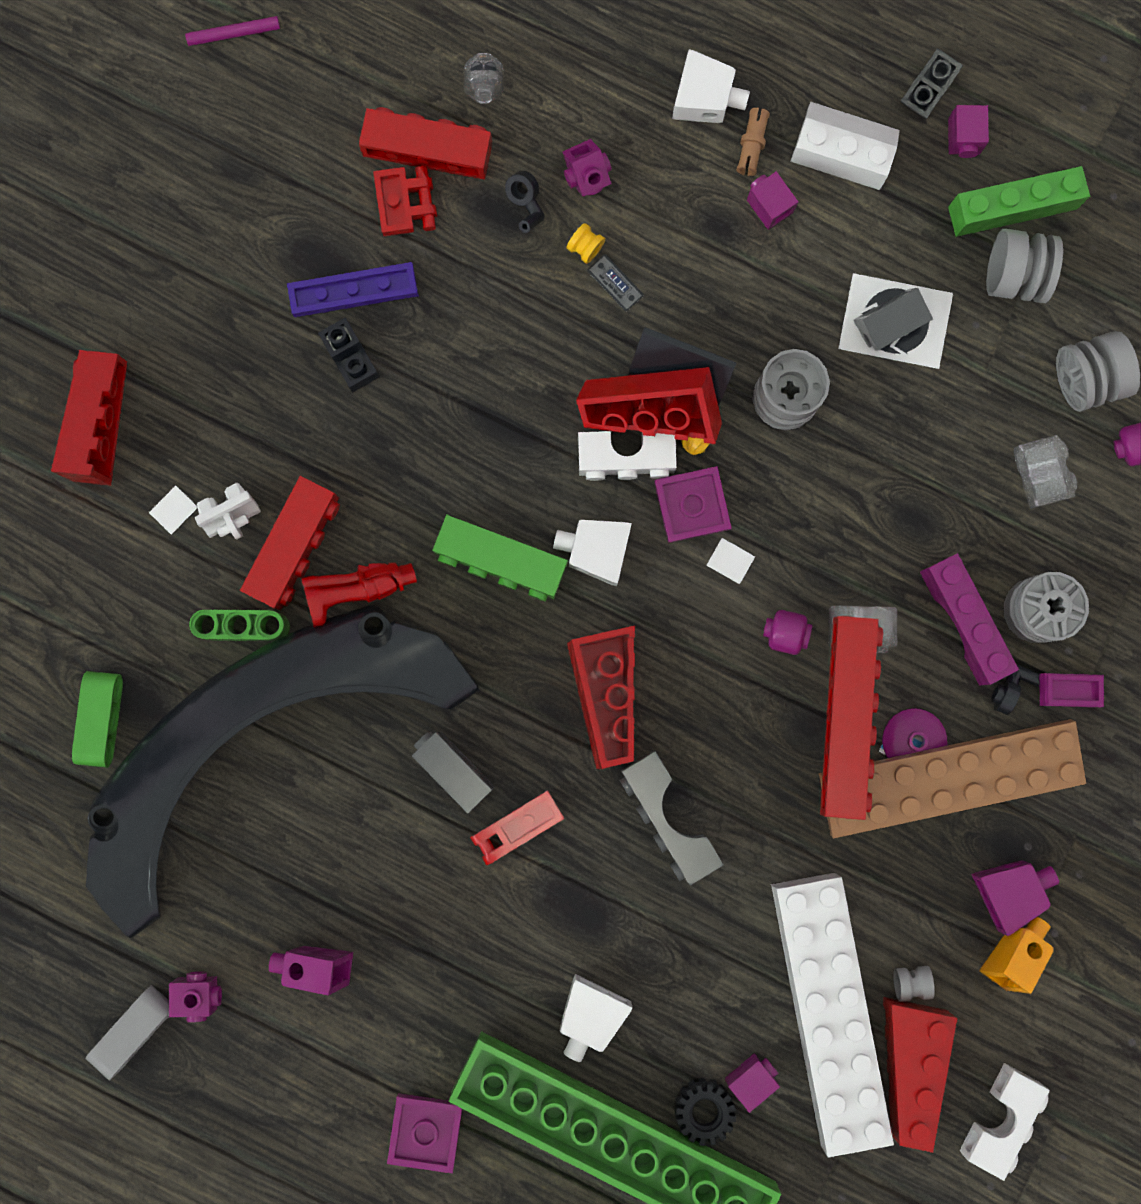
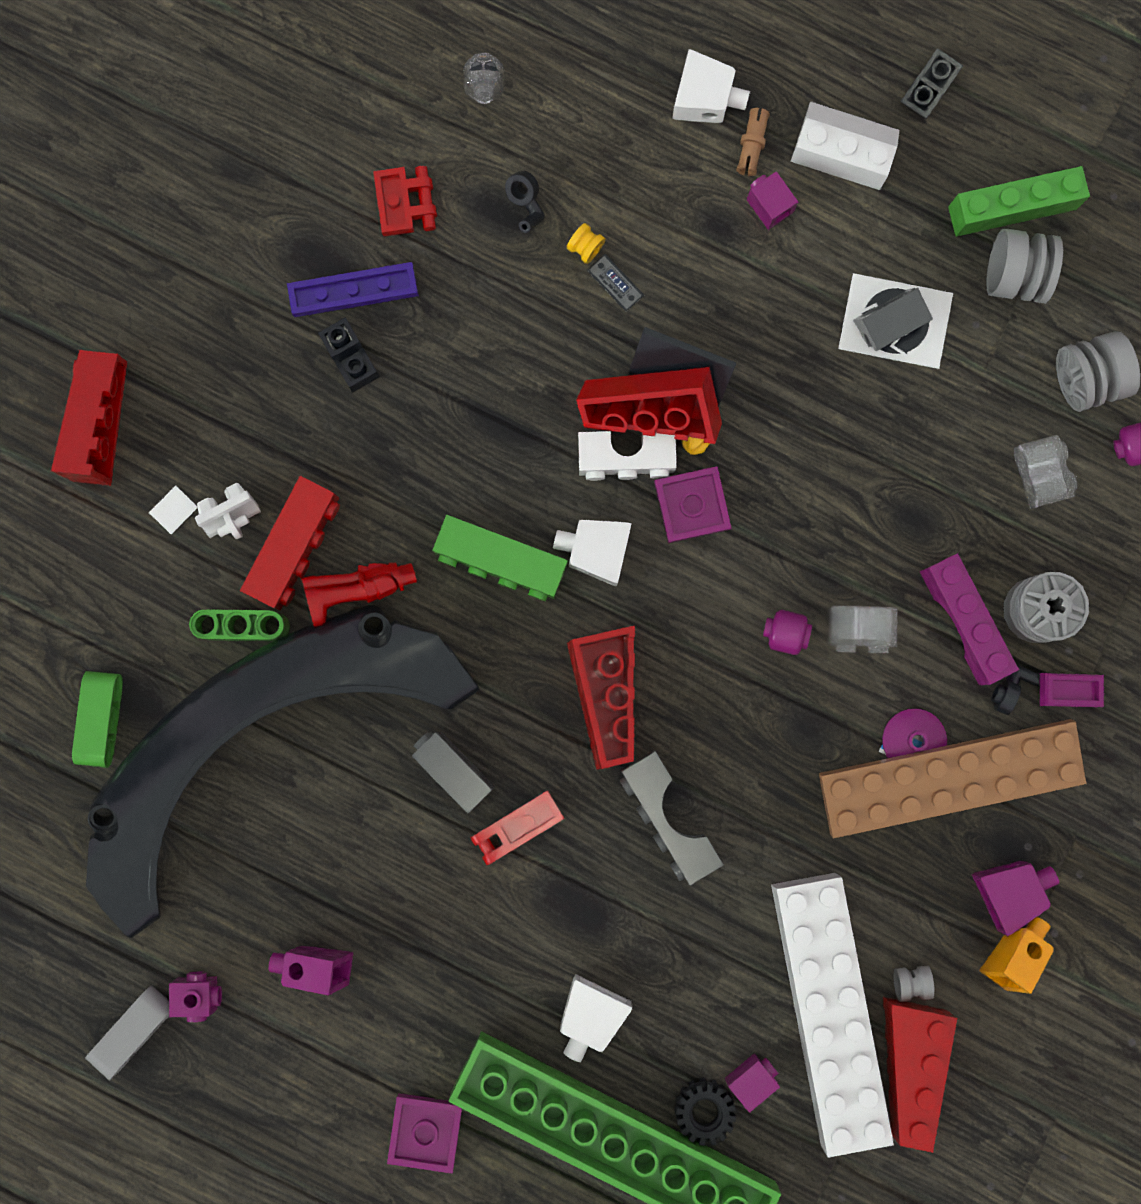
magenta bar [185,16,281,46] -> none
red brick [359,107,493,180] -> none
magenta brick [562,139,612,197] -> none
white sticker [707,538,755,584] -> none
light grey wheel [752,349,830,430] -> none
red brick [820,616,883,820] -> none
magenta brick [948,105,989,158] -> none
white arch [960,1063,1050,1181] -> none

